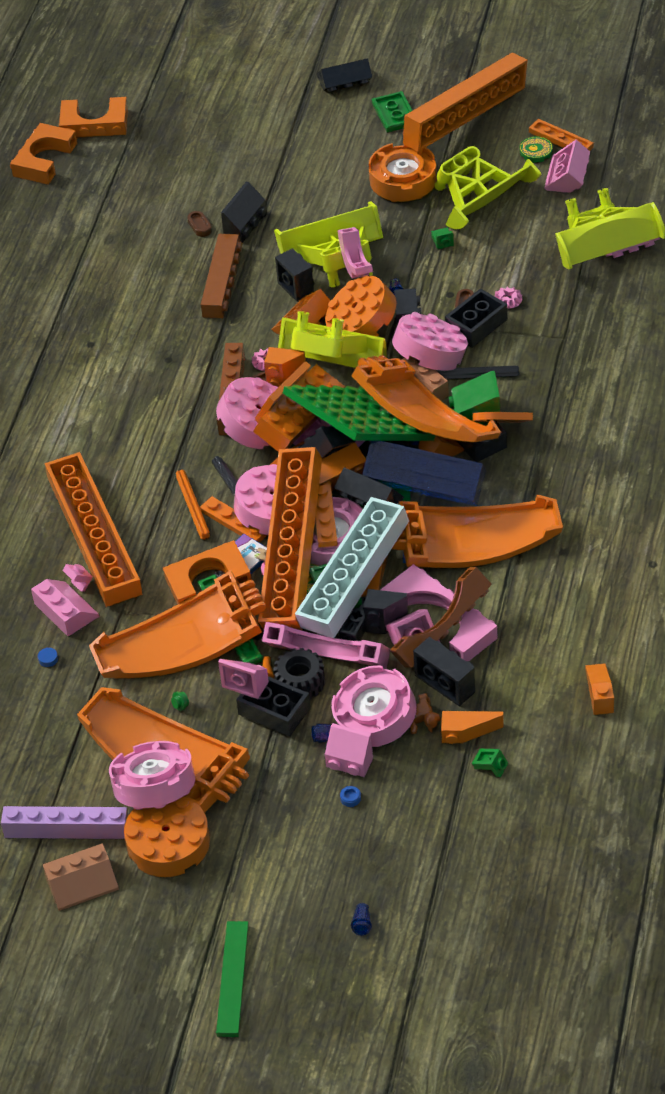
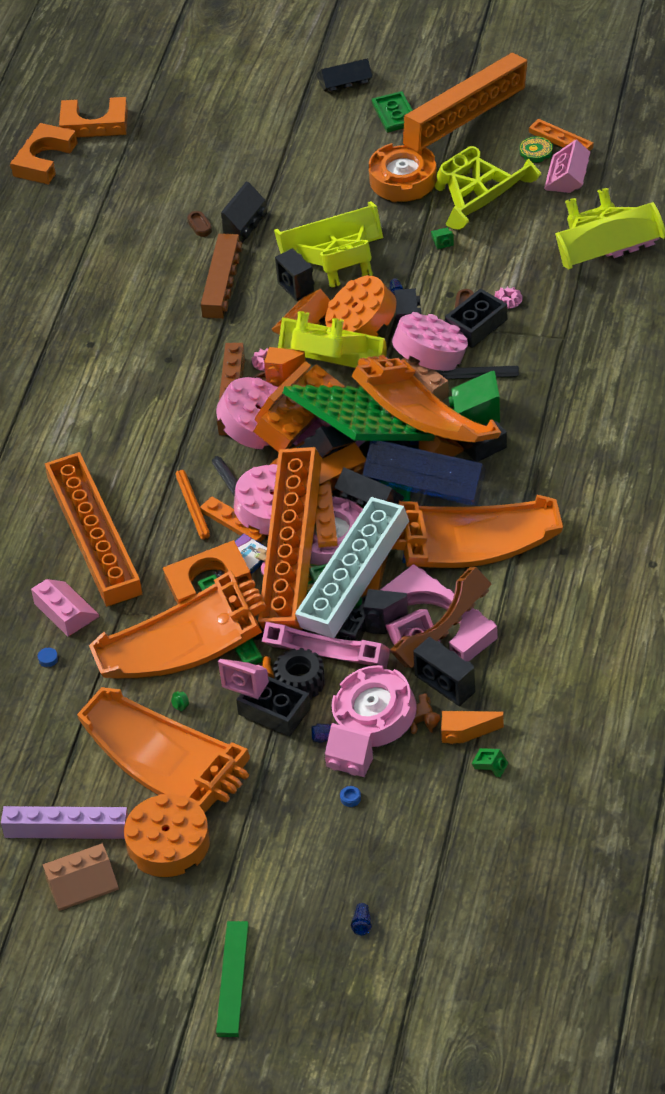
bright pink bracket [63,564,93,592] -> none
bright pink piece [109,741,195,810] -> none
bright pink arch [338,227,373,278] -> none
orange tile [473,412,533,423] -> none
orange slope [585,664,614,715] -> none

